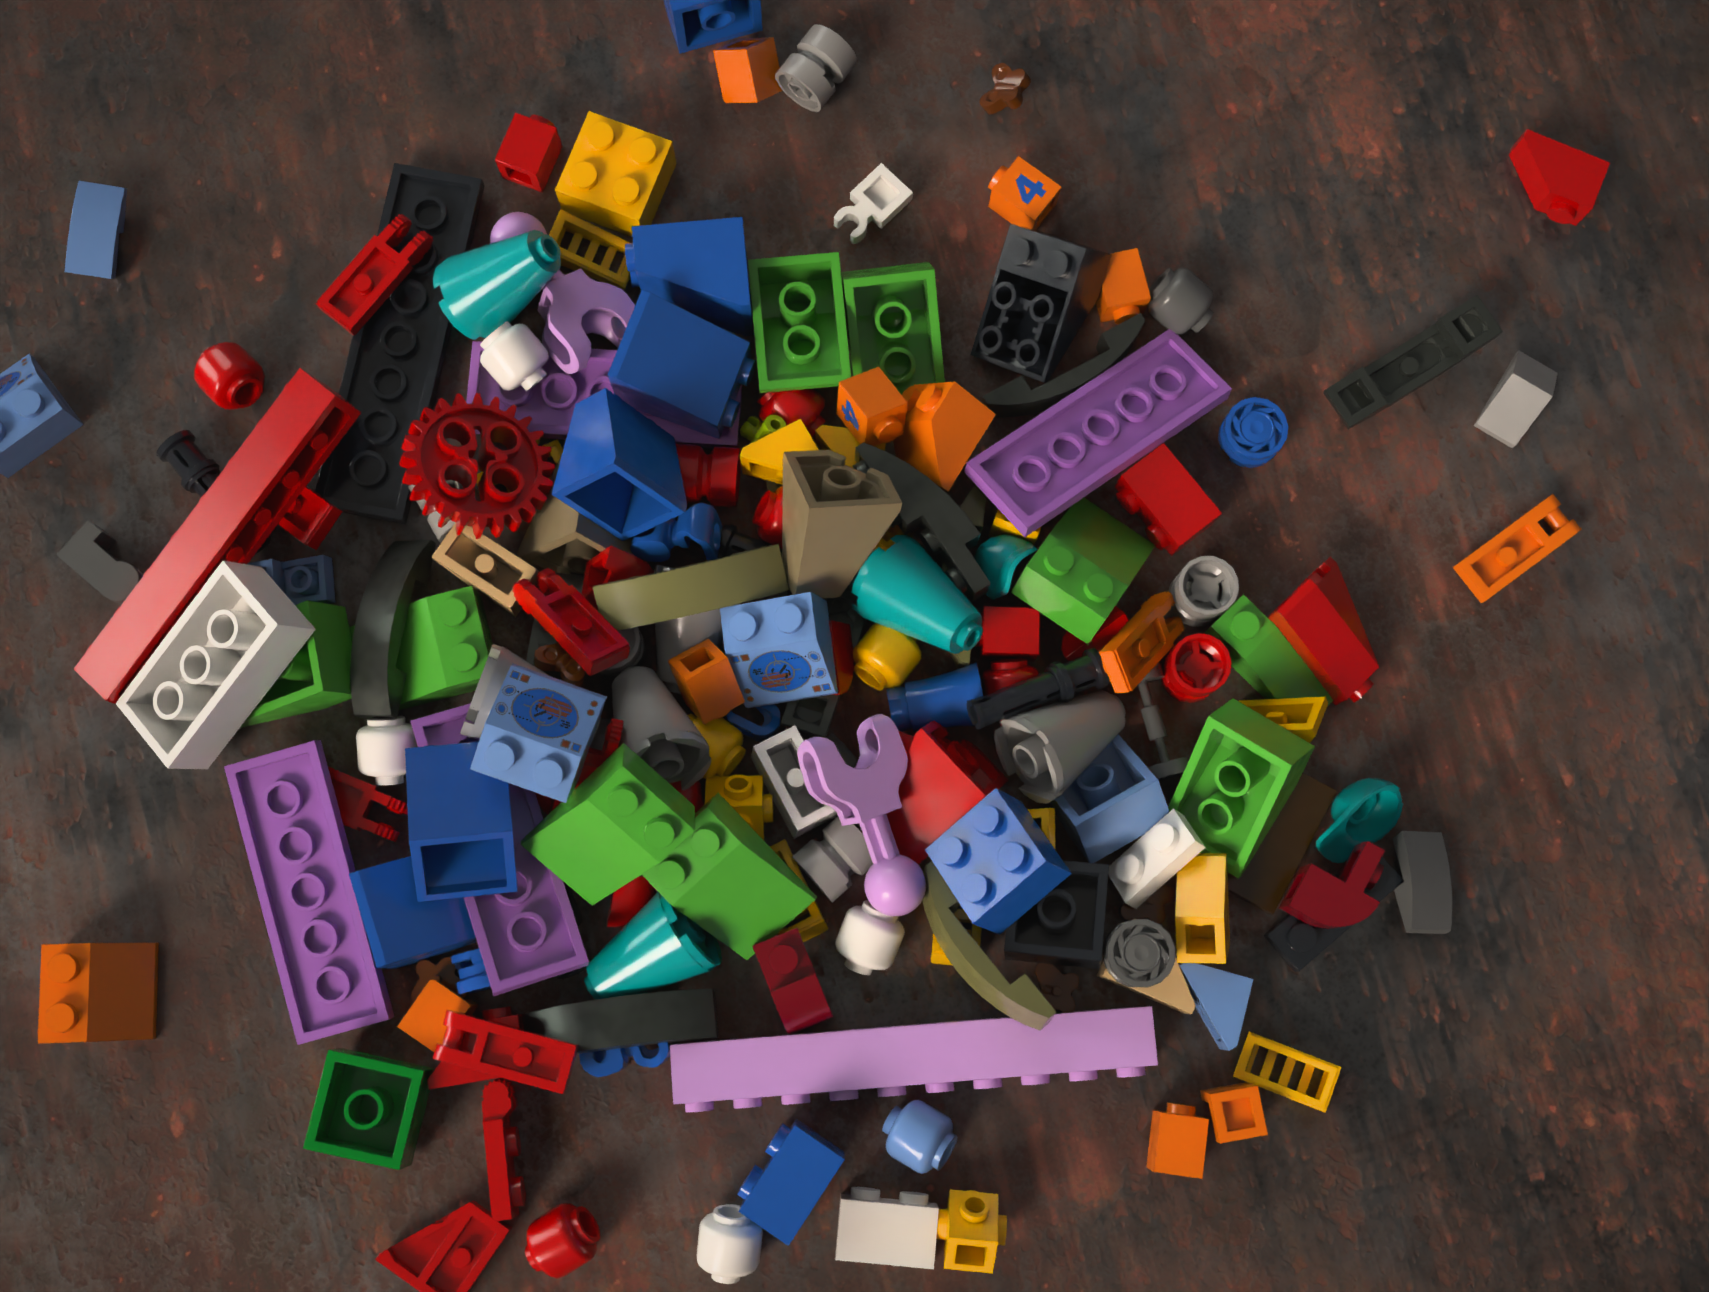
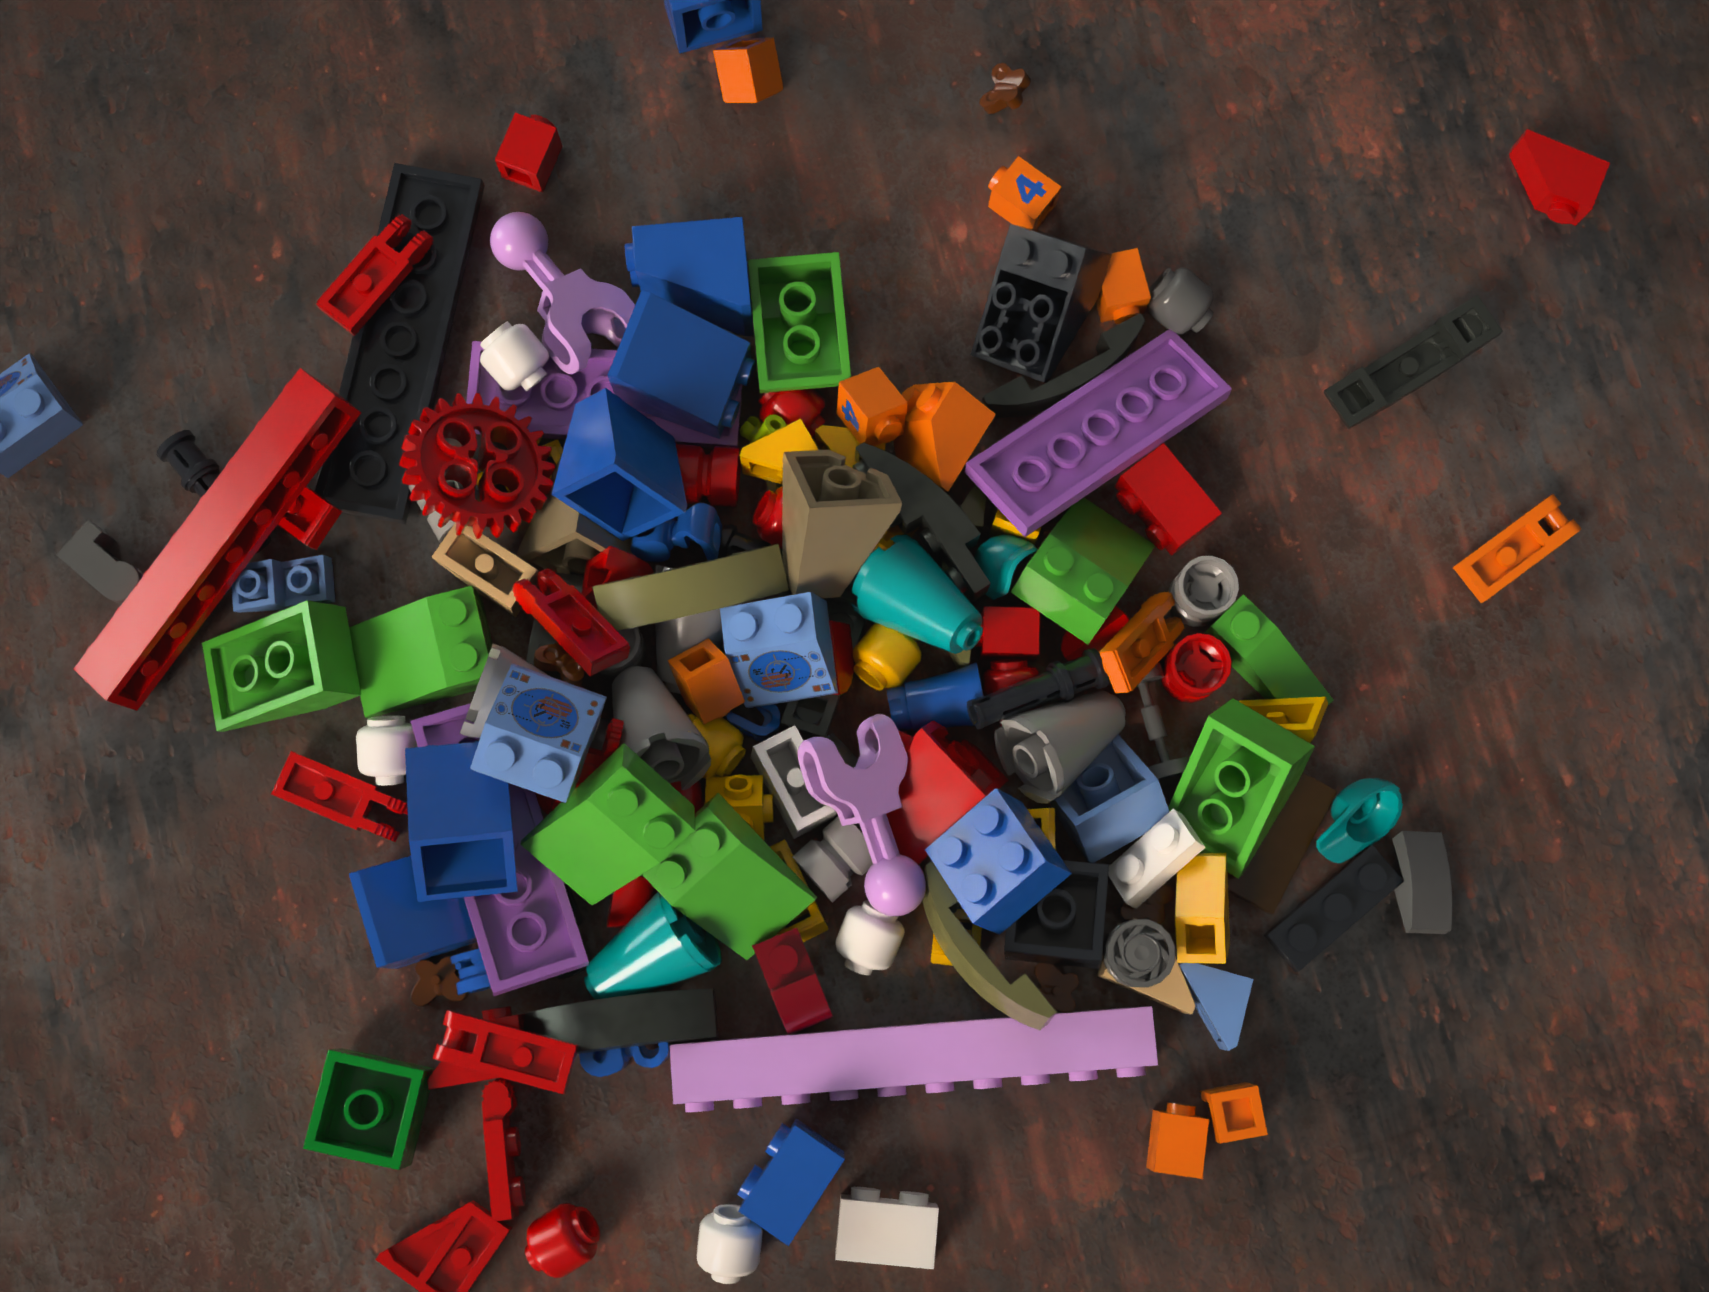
orange slope [38,943,159,1044] -> none
medium blue slope [65,181,127,279] -> none
white brick [116,561,316,769] -> none
red head [194,342,265,410] -> none
medium lavender plate [224,740,394,1045] -> none
pearl dark grey slope [350,540,436,718] -> none
orange panel [397,979,478,1052] -> none
teal cone [433,230,561,340] -> none
yellow slope [549,209,630,290] -> none
yellow brick [555,111,677,237] -> none
light grey wheel [775,24,857,112] -> none
white plate [834,163,913,244] -> none
bright green slope [841,262,945,394] -> none
medium blue head [882,1100,958,1174] -> none
yellow brick [936,1189,1007,1274] -> none
blue wheel [1218,397,1288,468] -> none
yellow slope [1233,1031,1342,1113] -> none
red slope [1267,556,1379,706] -> none
dark red brick [1279,841,1385,929] -> none
light grey slope [1473,351,1558,448] -> none

